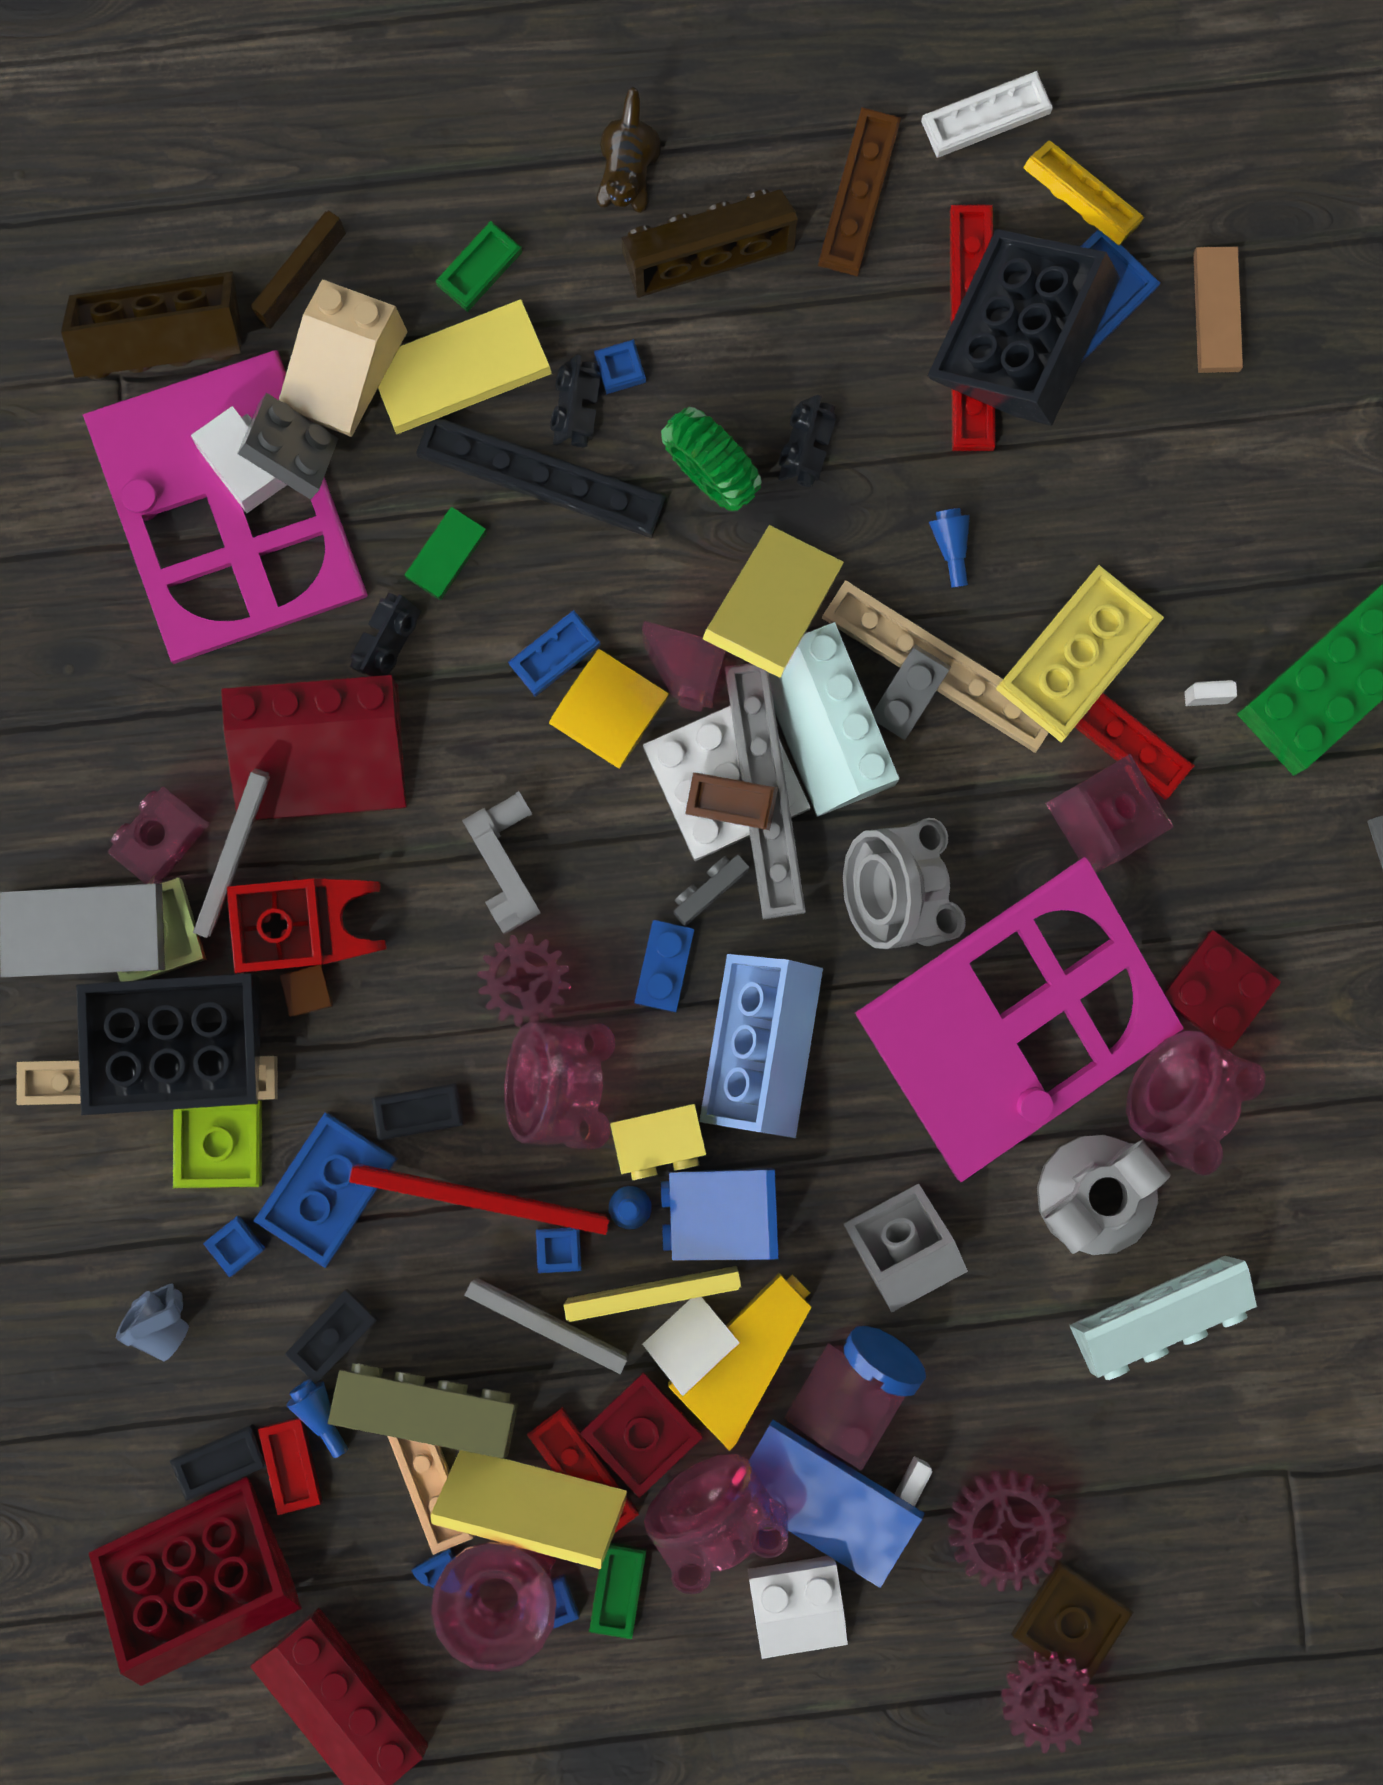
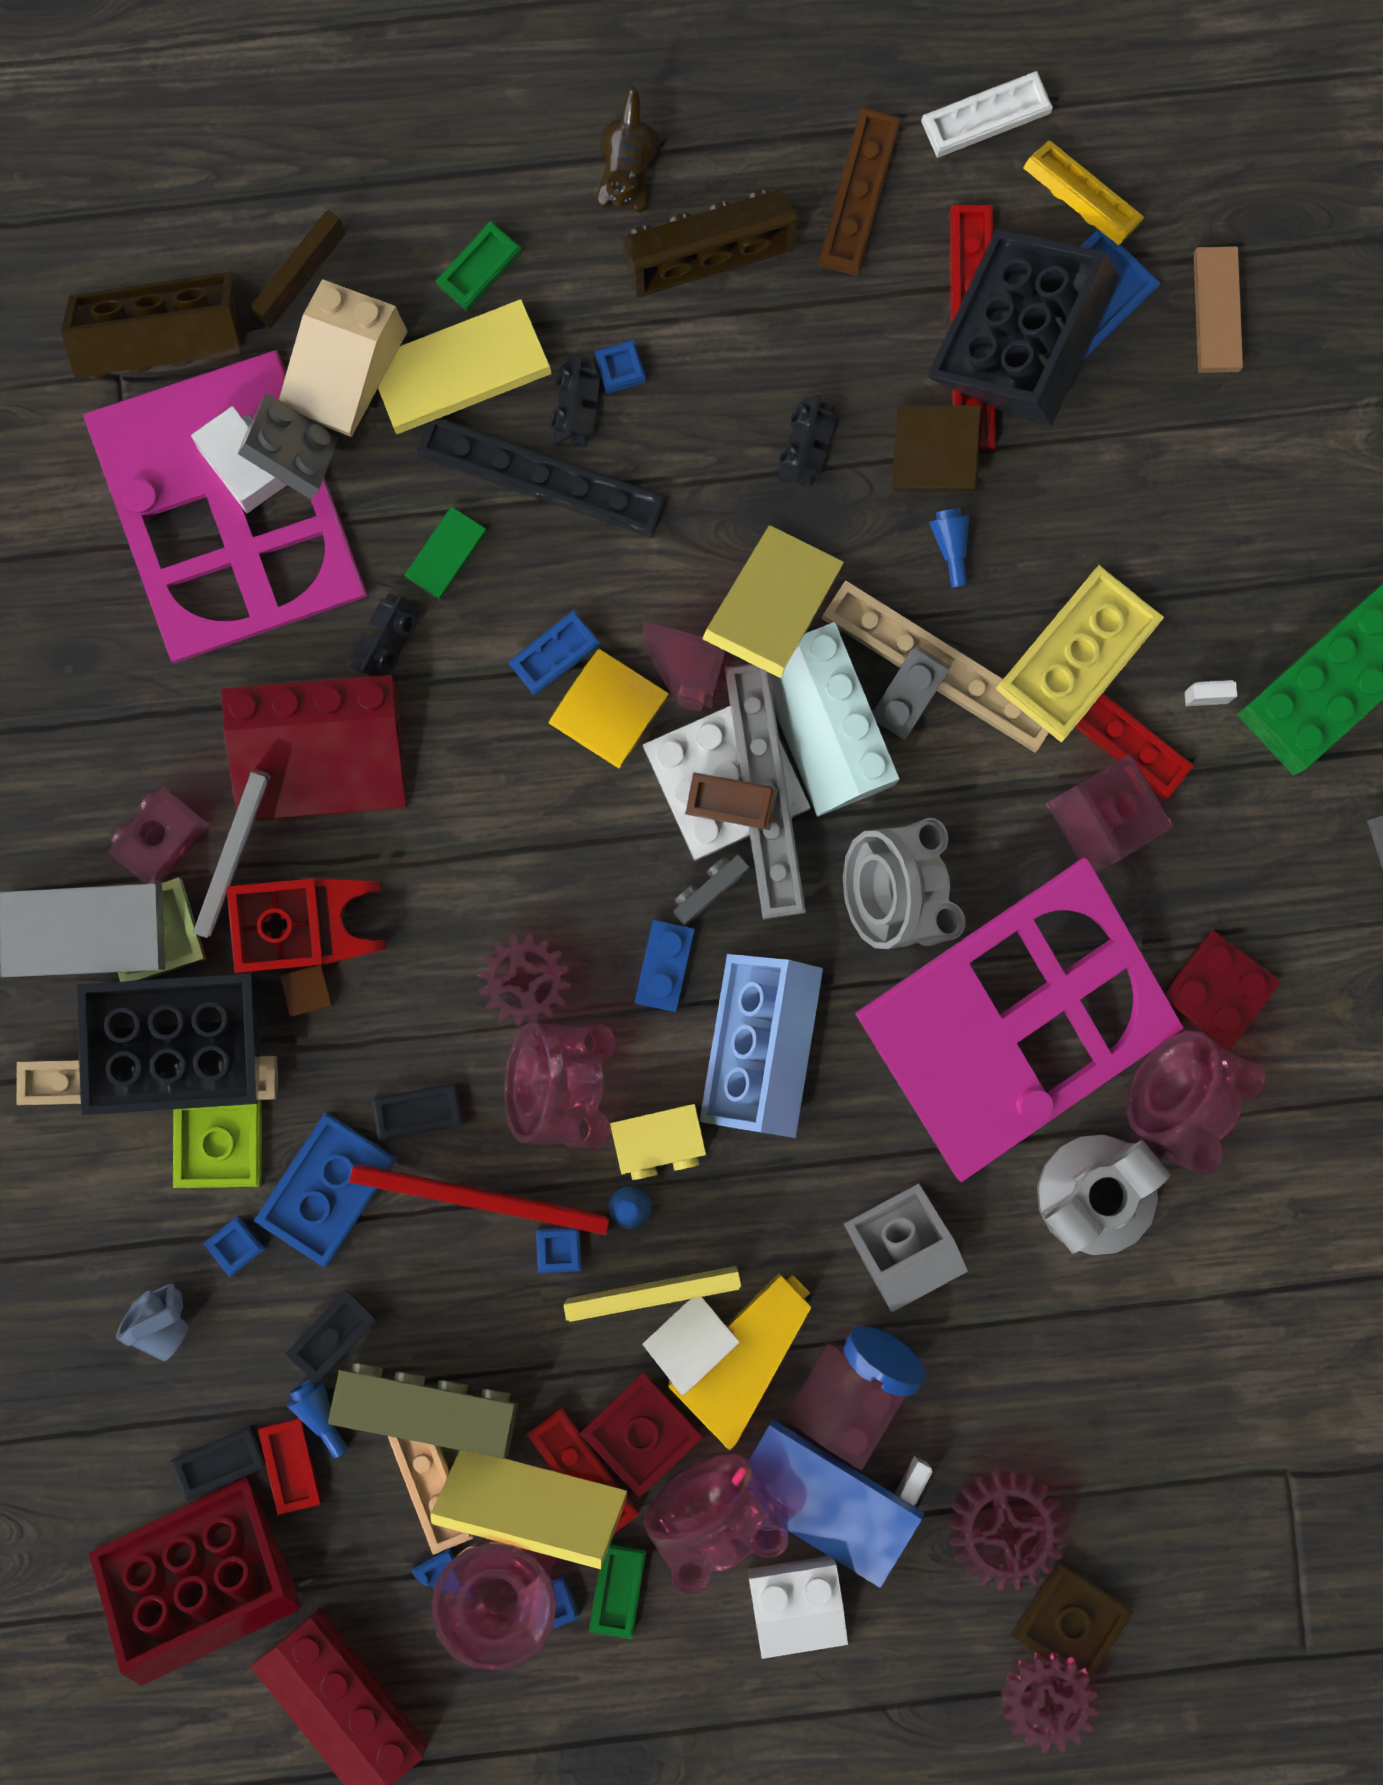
light grey beam [462,791,541,935] -> none
light grey tile [464,1278,628,1374] -> none
green gear [661,407,762,511] -> none
slope [661,1168,778,1260] -> none
light aqua slope [1069,1256,1257,1380] -> none
none -> dark brown tile [892,406,983,492]

